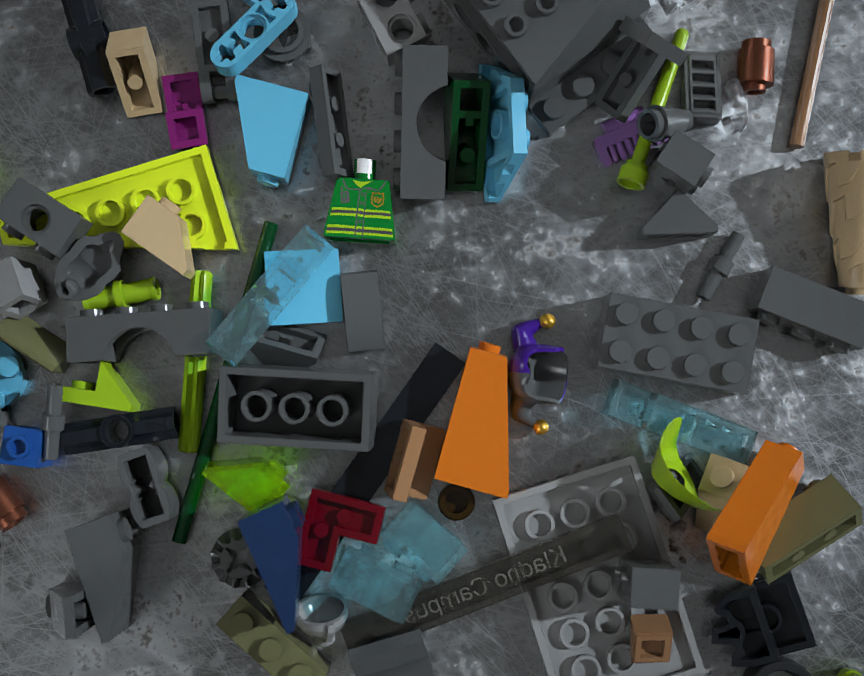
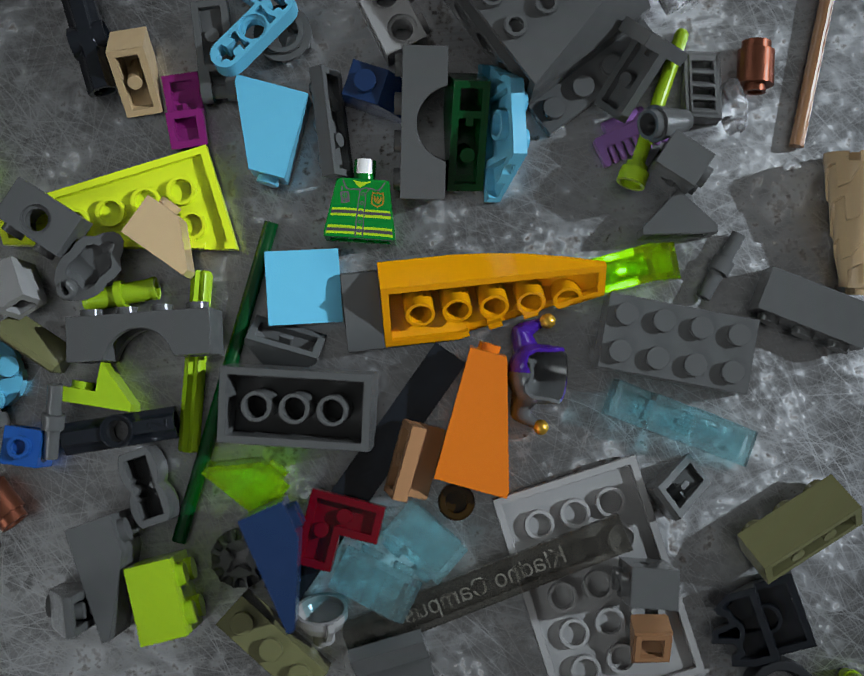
clear light blue slope [205,224,334,368] -> none
lime piece [651,417,722,511] -> none
tan slope [695,453,749,533] -> none
orange slope [706,440,805,586] -> none
none -> lime brick [123,549,206,648]
none -> dark blue slope [342,59,402,123]
none -> light orange wedge [377,253,607,347]
none -> clear neon green slope [591,242,681,294]

